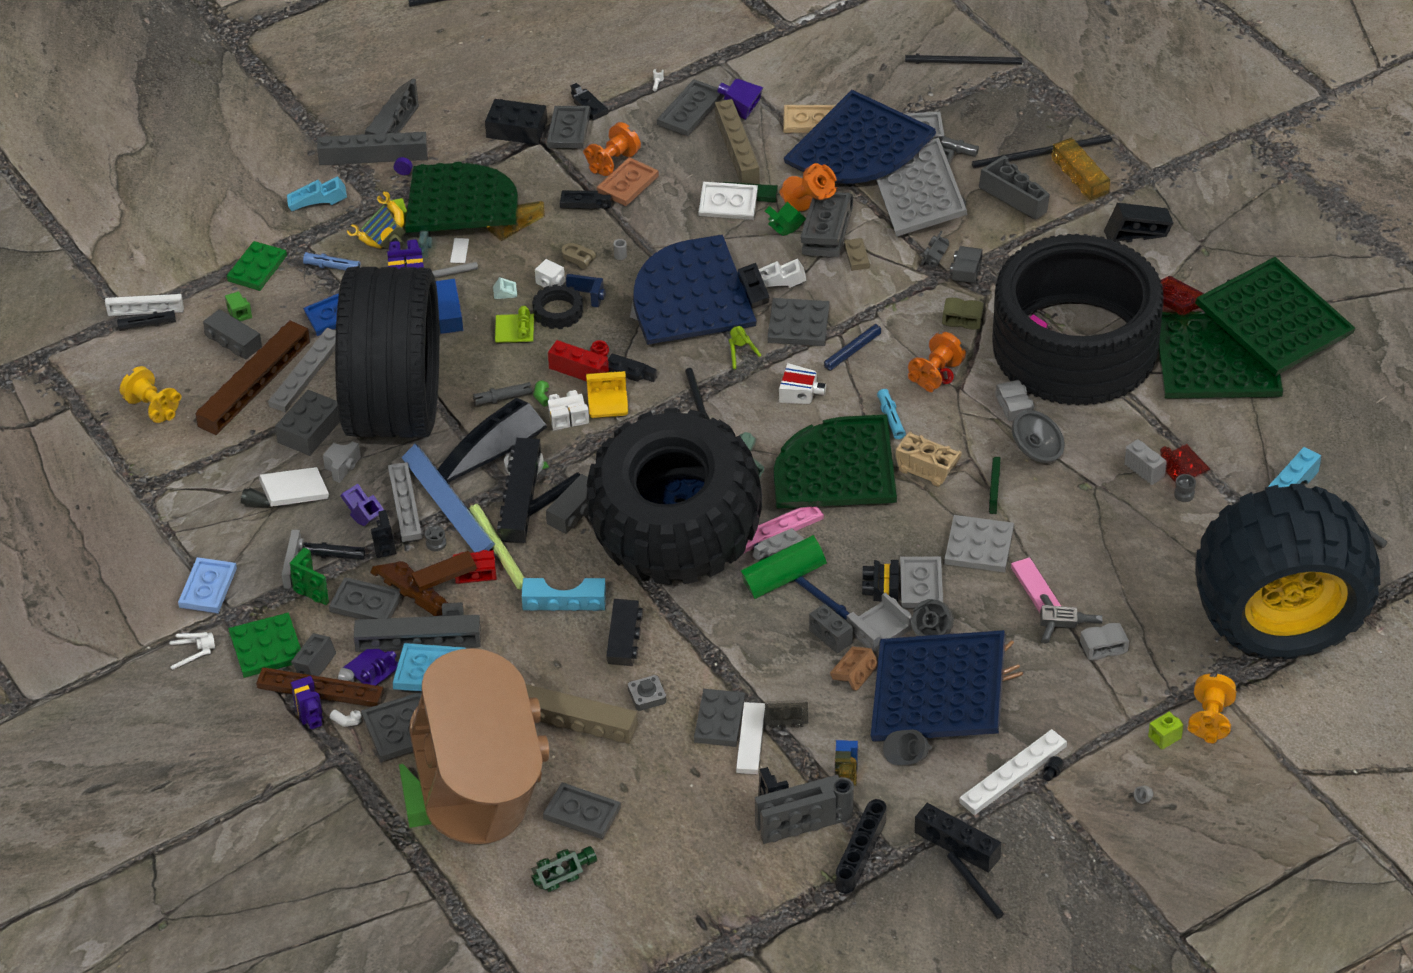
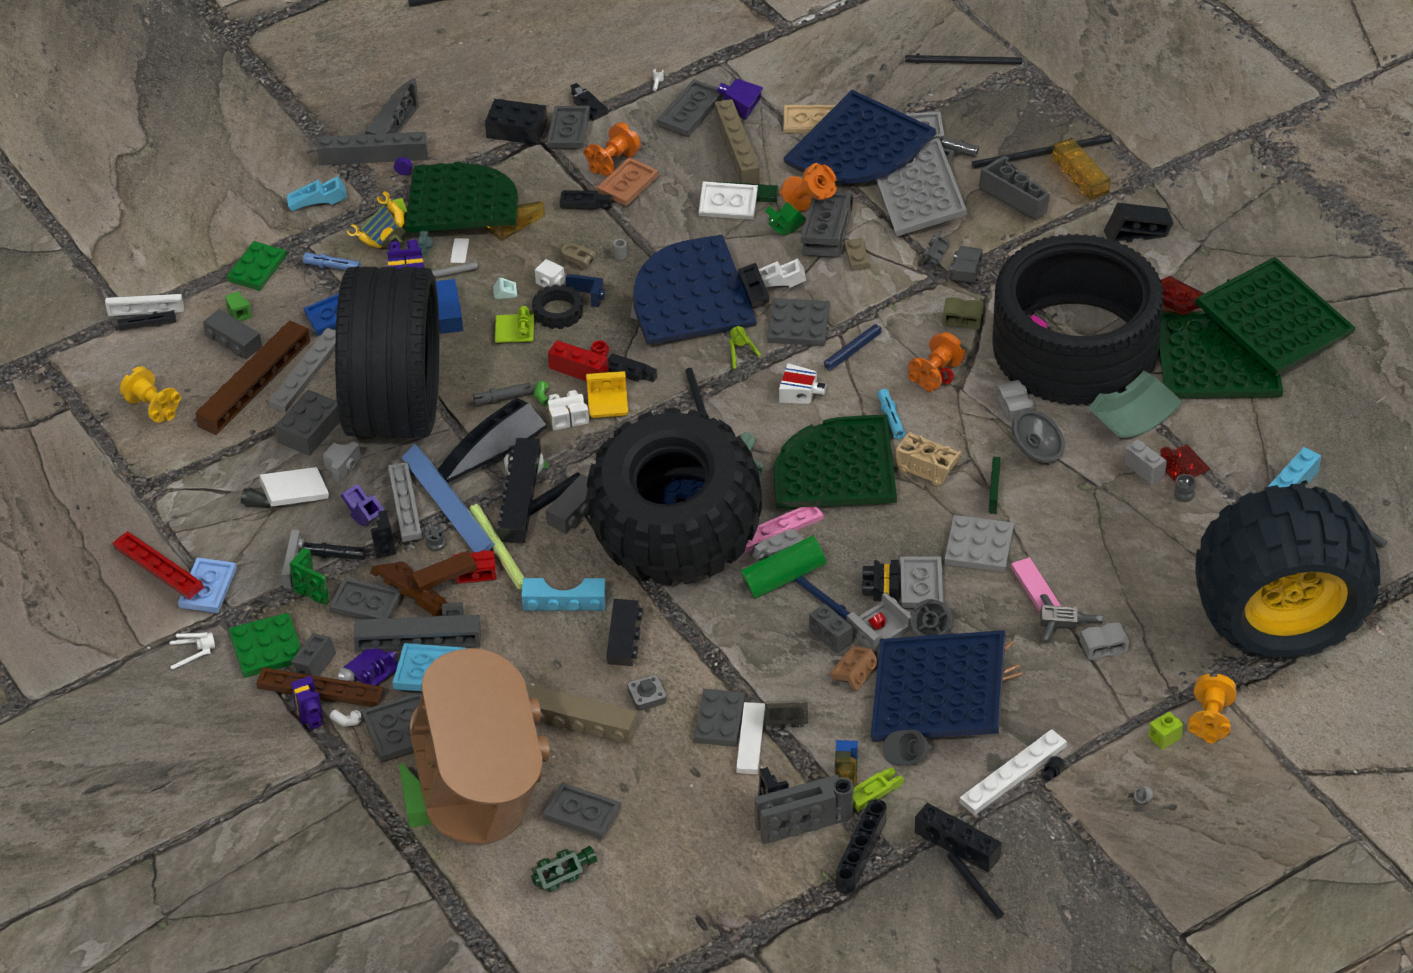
none -> red plate [112,531,204,600]
none -> lime hinge [853,767,904,812]
none -> red hinge [868,612,886,630]
none -> sand green panel [1088,370,1182,438]

